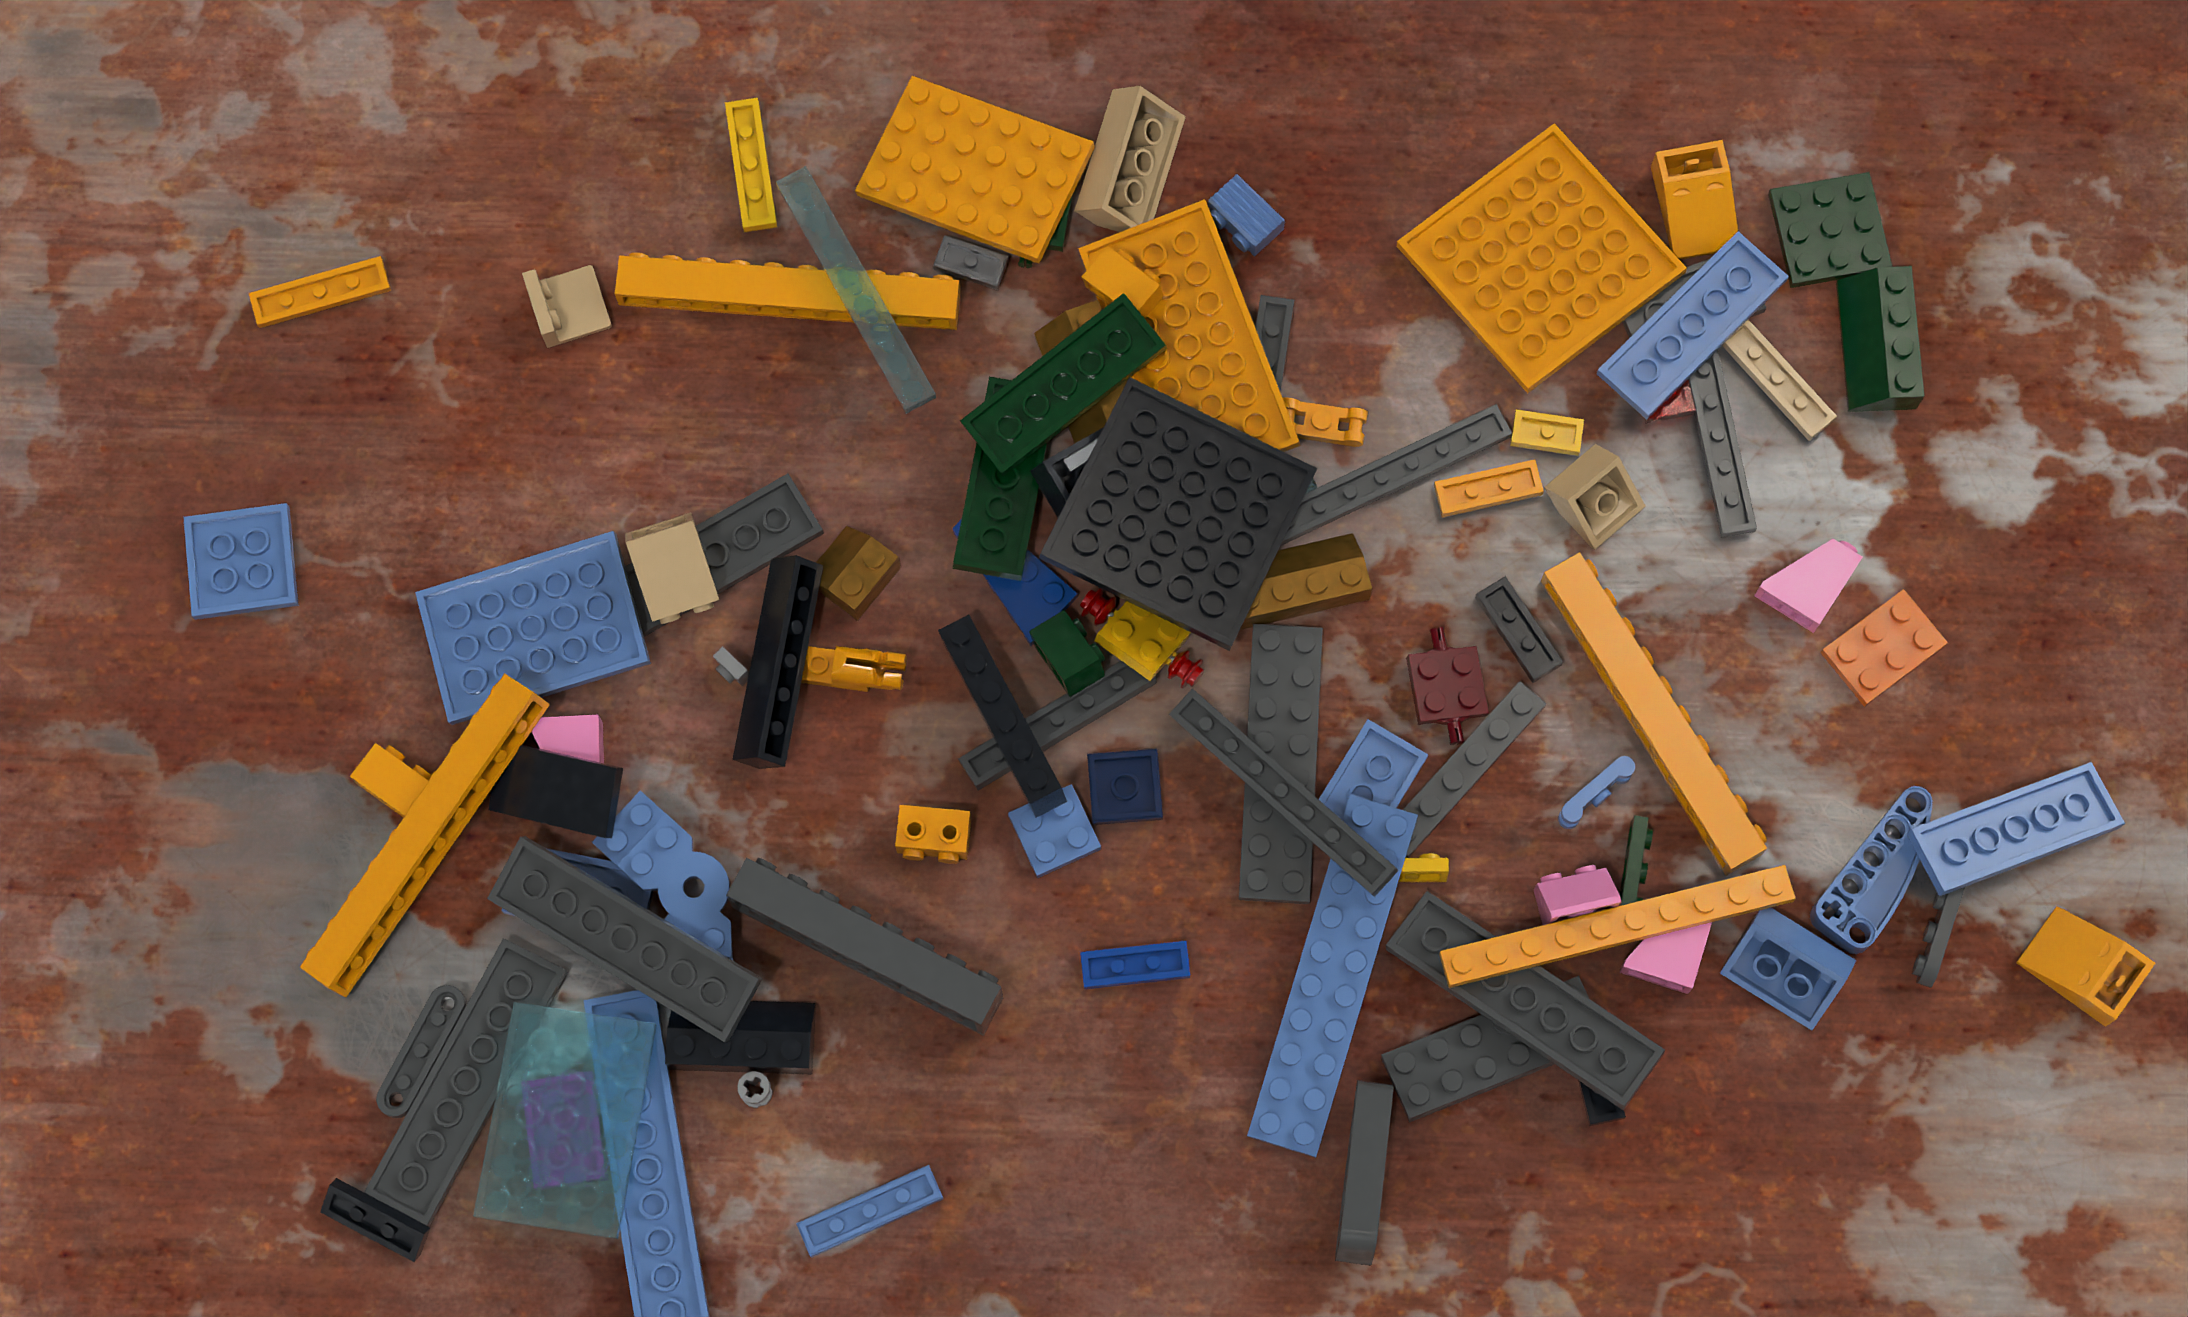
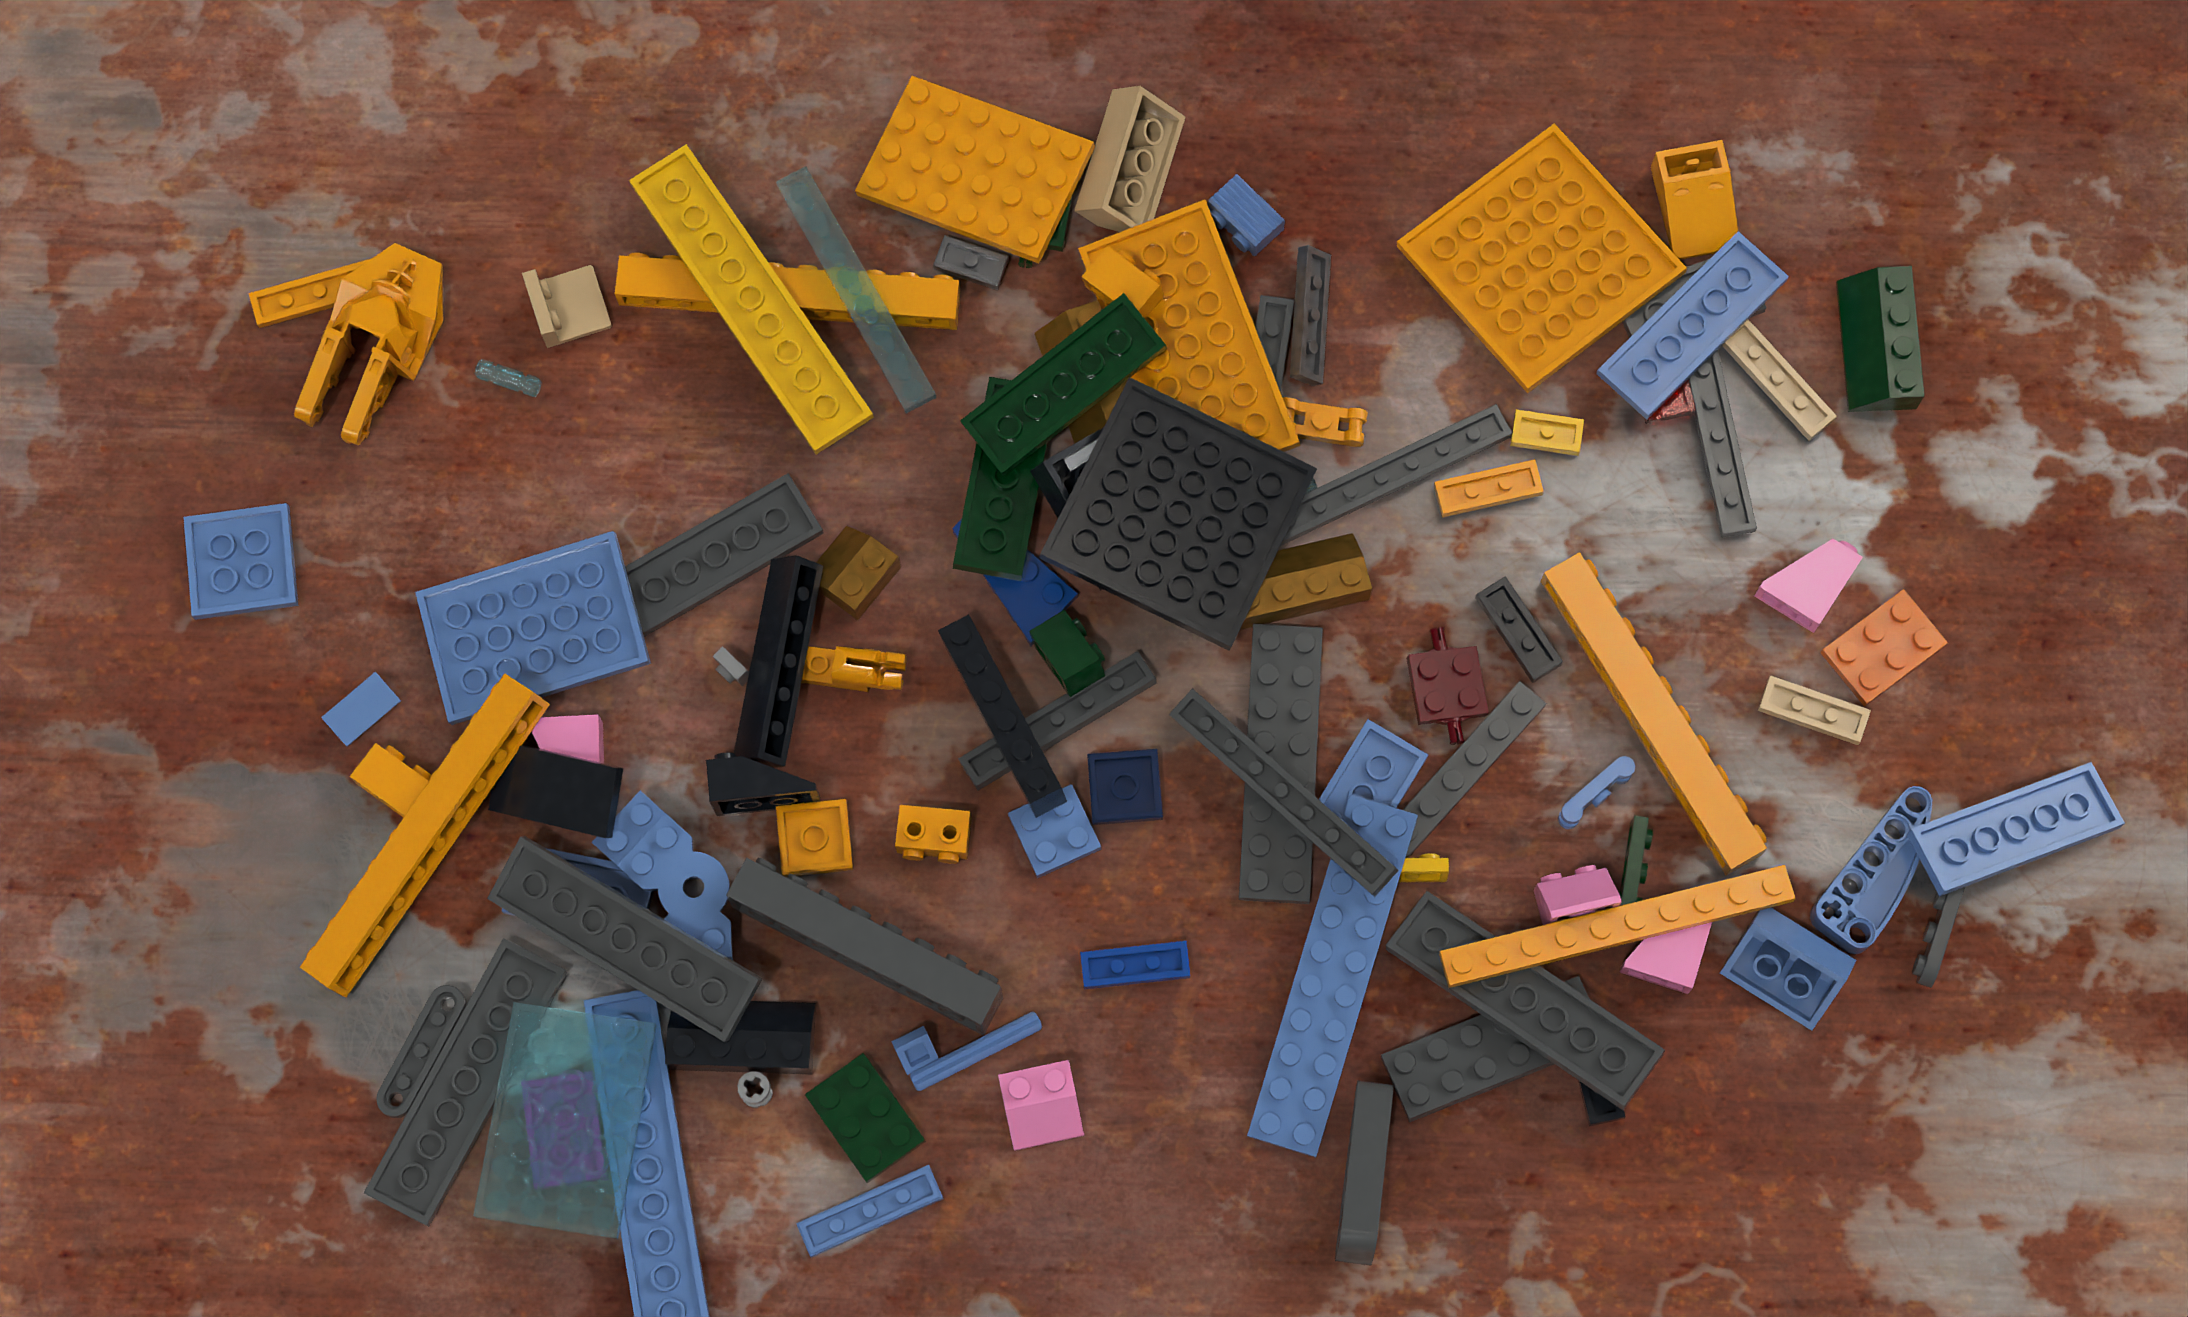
black plate [320,1178,430,1262] -> none
tan slope [625,512,719,624] -> none
yellow plate [725,98,777,232] -> none
yellow plate [1080,588,1204,689] -> none
tan slope [1544,444,1646,549] -> none
dark green plate [1768,172,1892,288] -> none
light orange slope [2016,906,2156,1027] -> none
none -> light orange connector [294,243,443,445]
none -> medium blue hinge [321,672,401,747]
none -> clear light blue axle [474,359,542,397]
none -> yellow plate [629,144,874,455]
none -> black slope [706,752,821,816]
none -> light orange plate [776,799,853,877]
none -> dark green plate [805,1053,926,1183]
none -> medium blue plate [891,1026,939,1075]
none -> medium blue axle [910,1012,1042,1091]
none -> bright pink slope [998,1060,1084,1151]
none -> flat silver plate [1290,245,1331,386]
none -> tan plate [1757,675,1871,745]

